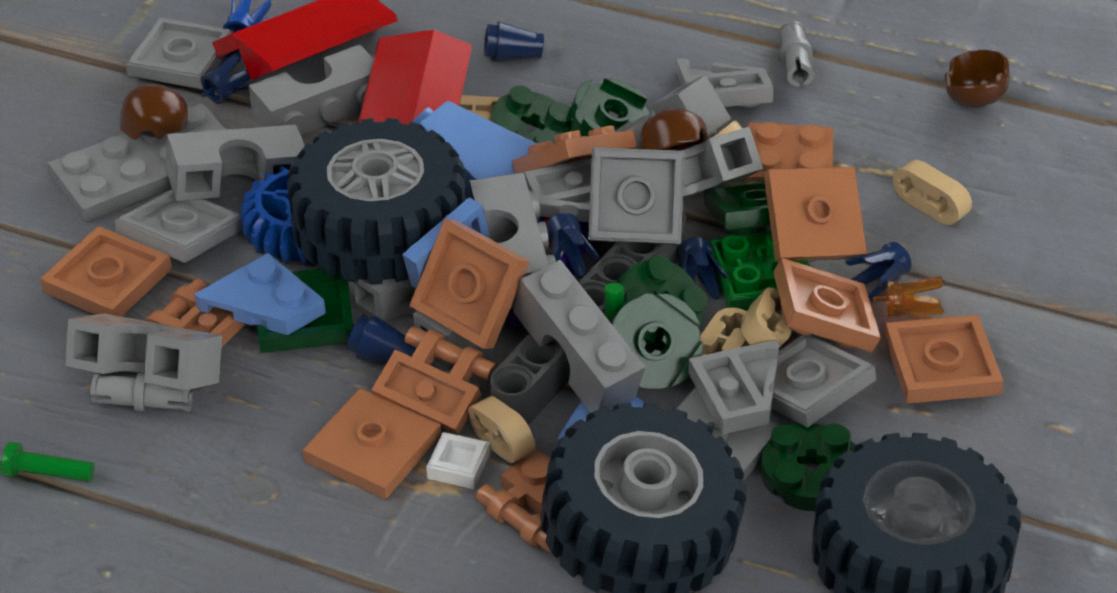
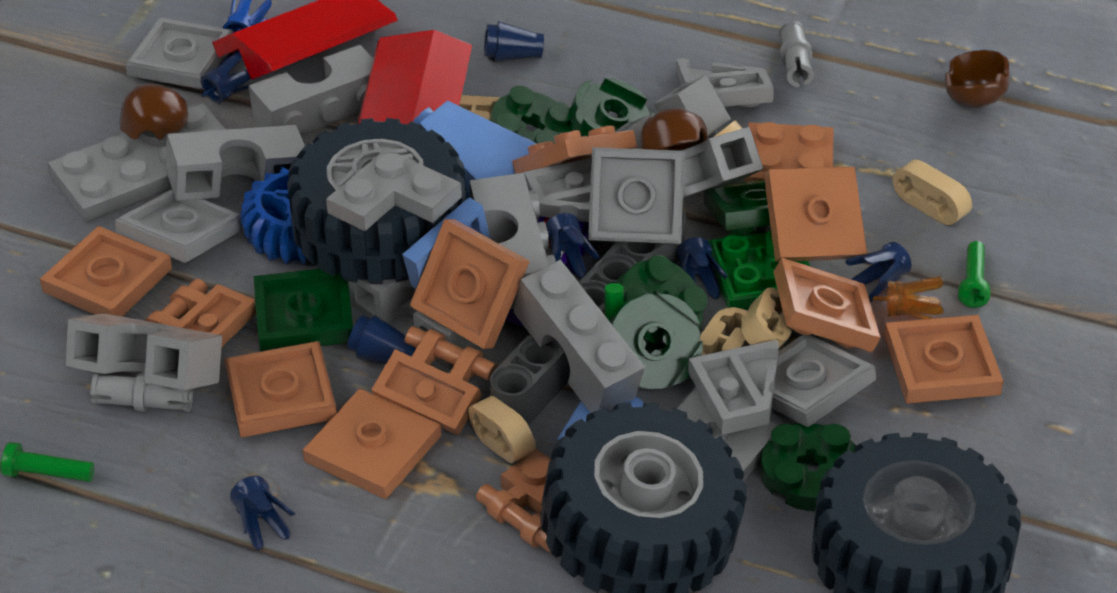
medium blue wing [194,253,326,335] -> none
white tile [426,432,490,489] -> none
none -> nougat plate [225,341,337,438]
none -> dark blue piece [230,476,295,551]
none -> light grey plate [326,149,462,231]
none -> green piece [958,241,991,308]

